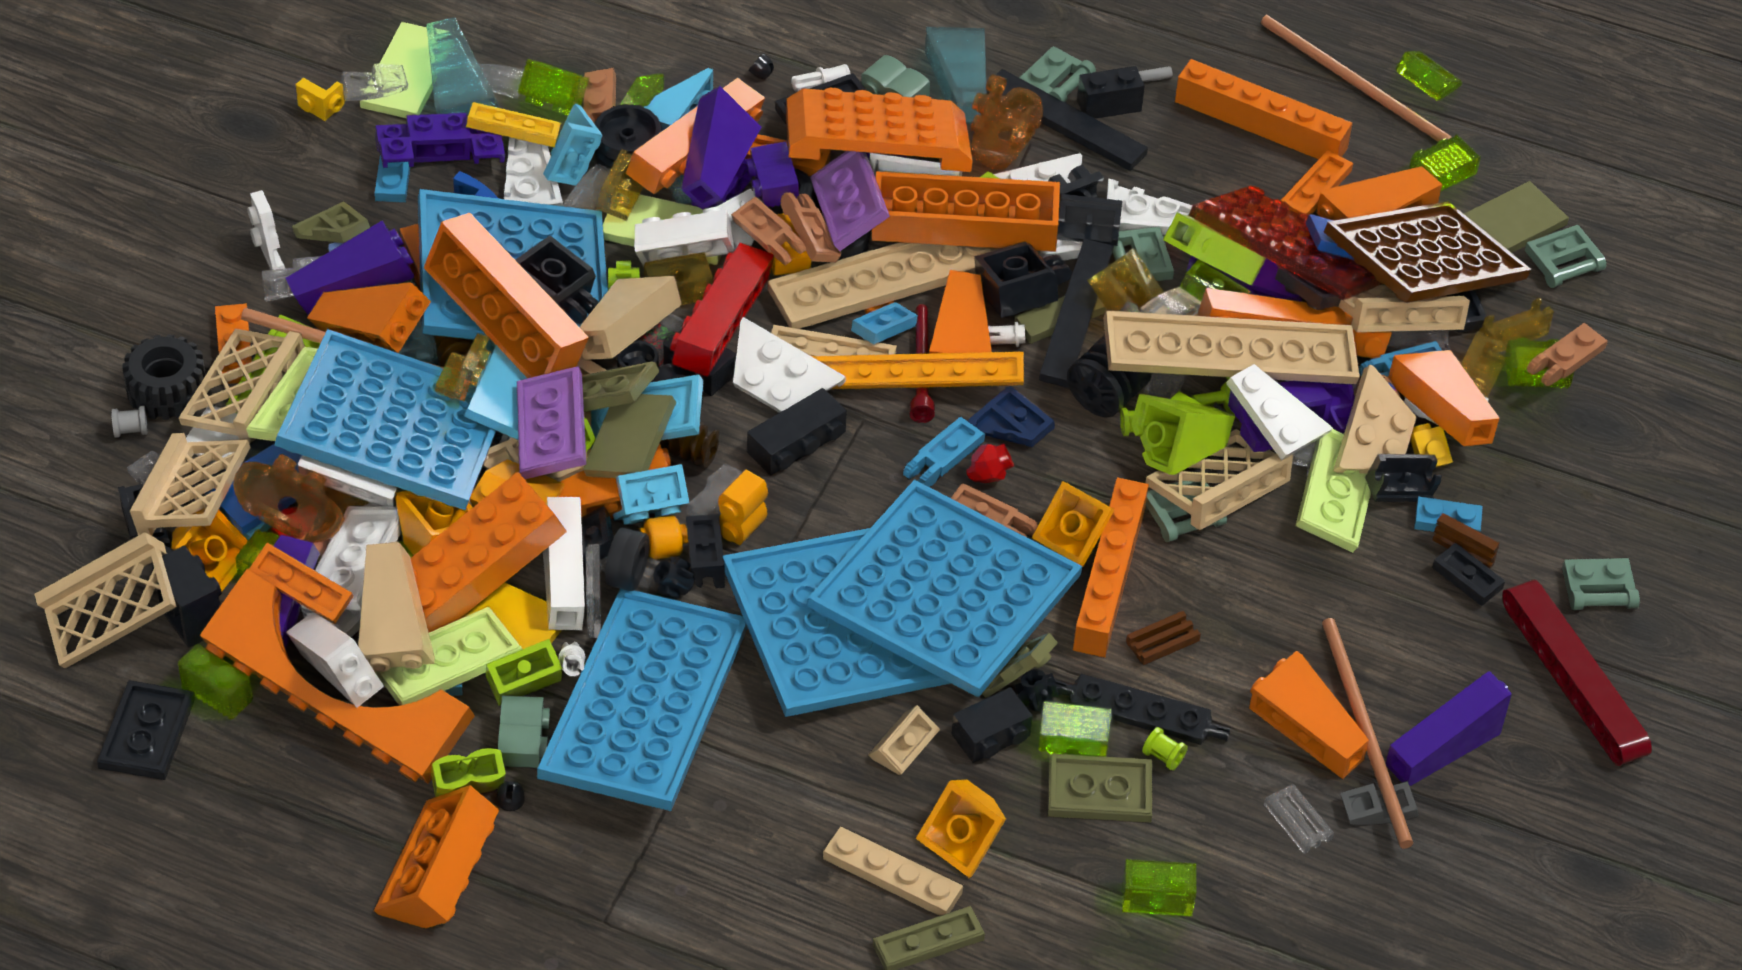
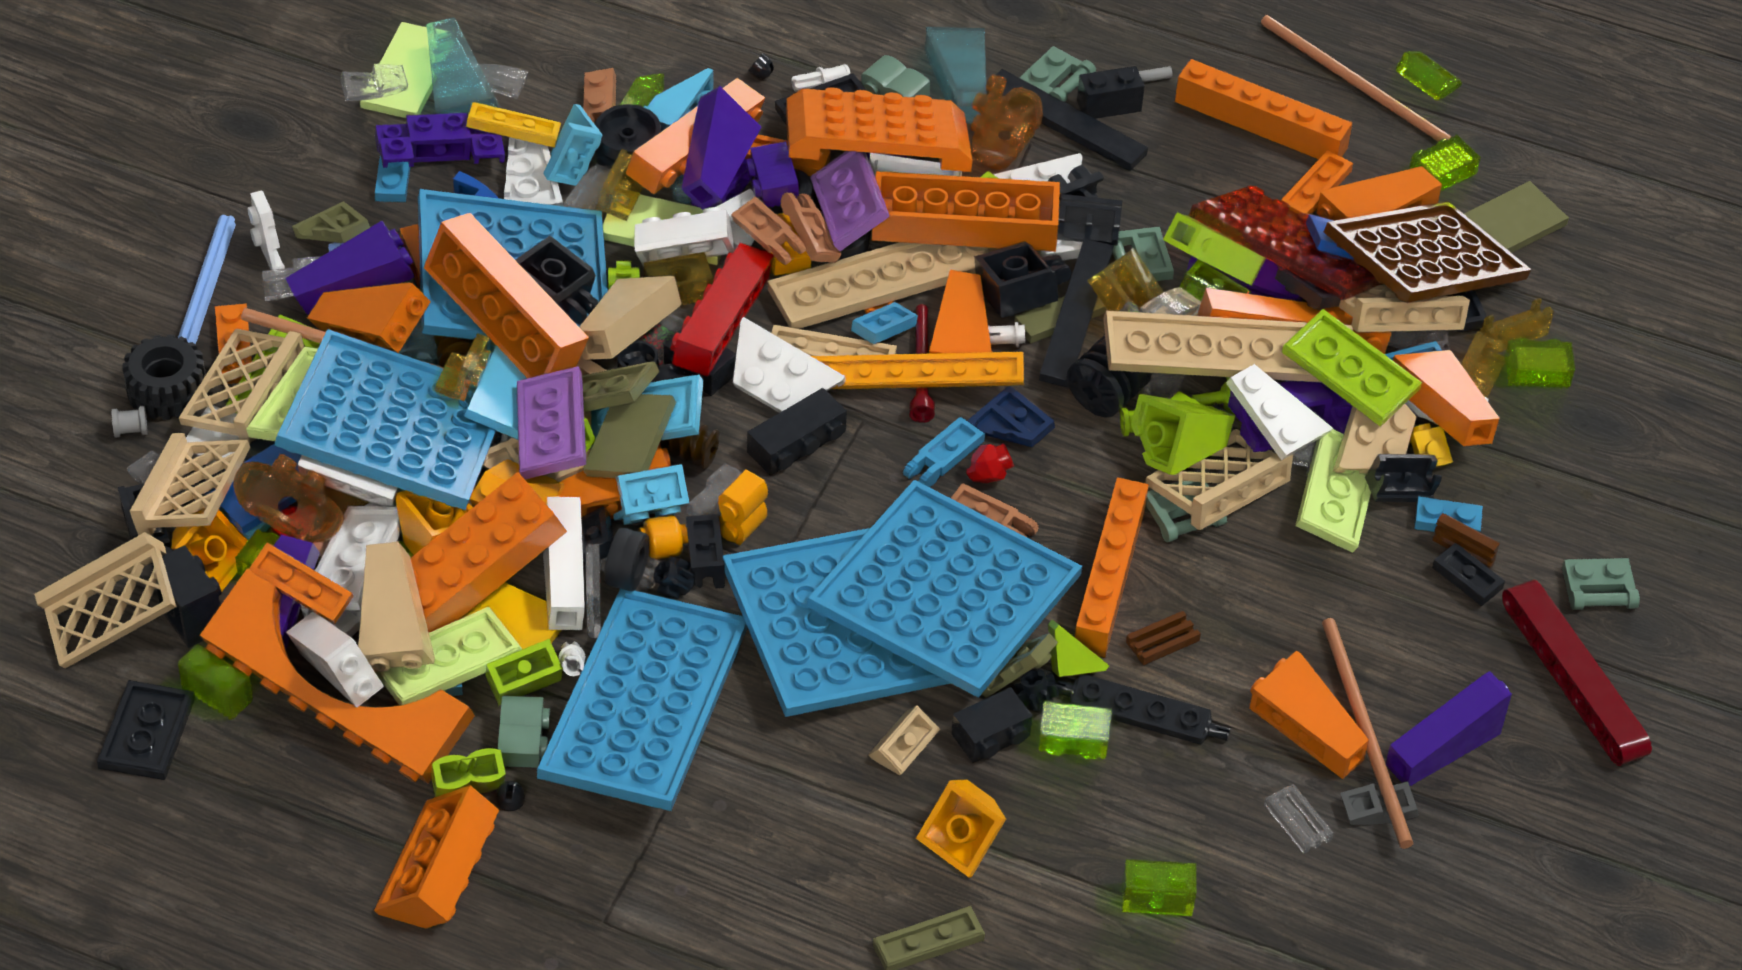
yellow bracket [296,78,345,121] -> none
clear neon green brick [517,59,589,115] -> none
tan plate [823,827,963,916] -> none
light orange slope [1032,481,1115,567] -> none
olive tile [1048,753,1152,823] -> none
white wing [1107,178,1198,235] -> none
lime bush [1142,727,1188,771] -> none
sand green plate [1525,225,1606,288] -> none
nougat hinge [1527,323,1608,386] -> none
none -> light blue axle [178,214,236,344]
none -> lime slope [1048,620,1109,677]
none -> lime tile [1282,309,1422,427]

